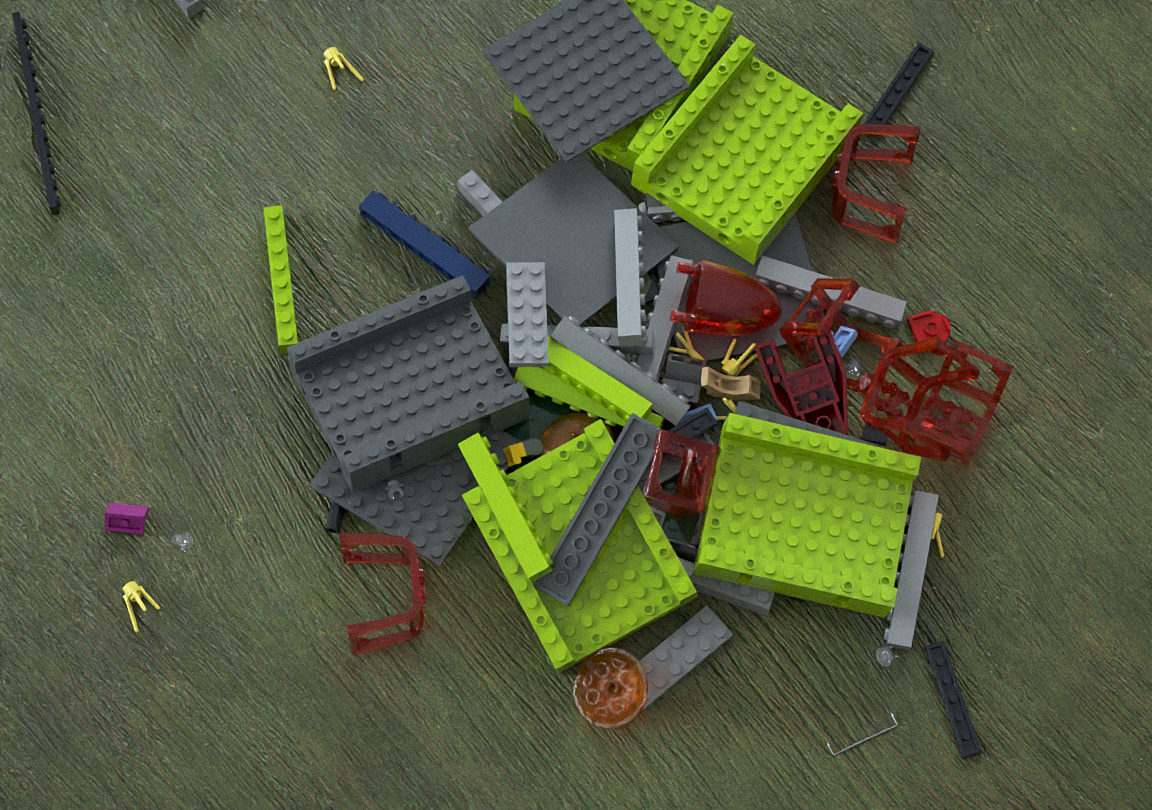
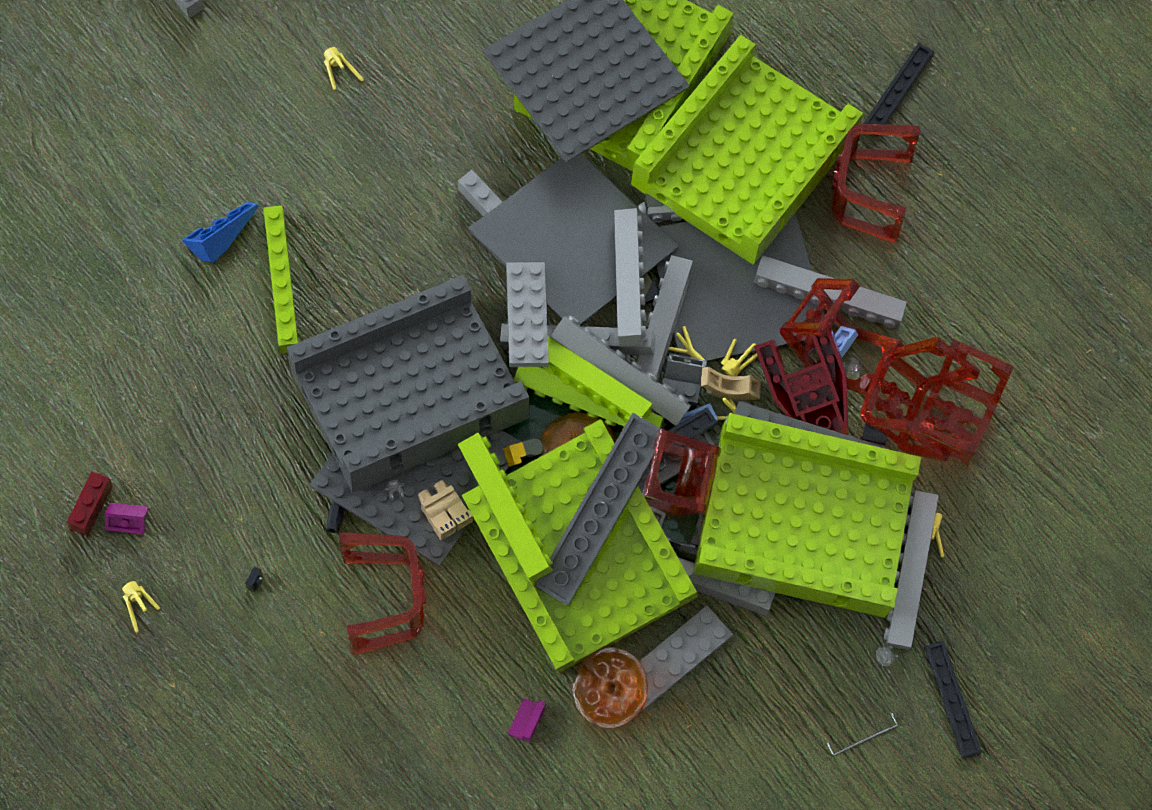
black plate [12,12,61,215] -> none
clear plate [171,531,193,551] -> none
dark blue brick [359,190,490,299] -> none
clear red windscreen [670,258,782,336] -> none
red tile [907,311,951,353] -> none
none -> dark red brick [66,471,113,537]
none -> blue wedge [182,202,259,263]
none -> black plate [245,566,264,592]
none -> tan hips [418,480,473,541]
none -> magenta panel [508,698,546,744]

